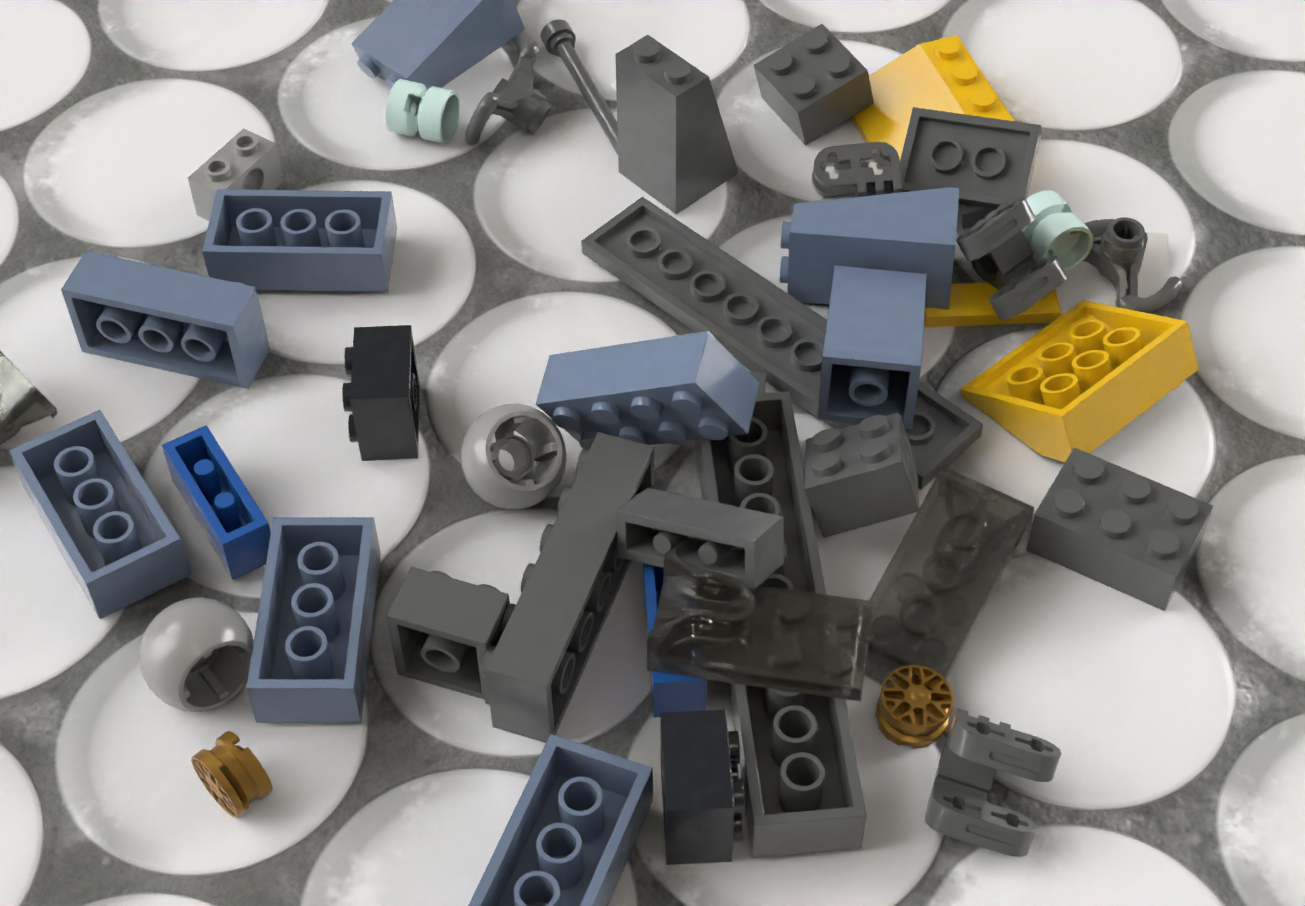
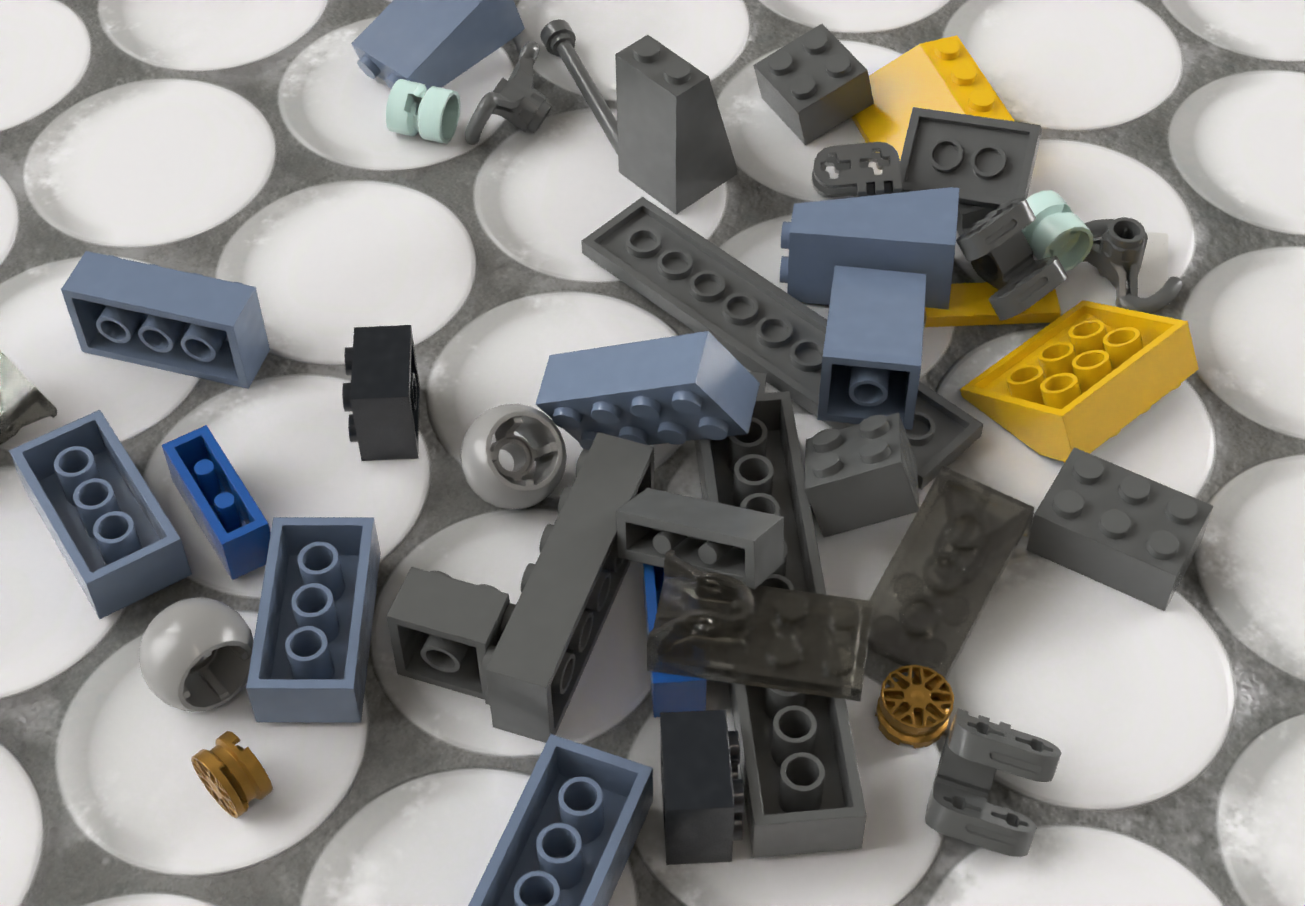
light grey brick [188,128,284,221] -> none
sand blue brick [202,189,397,292] -> none

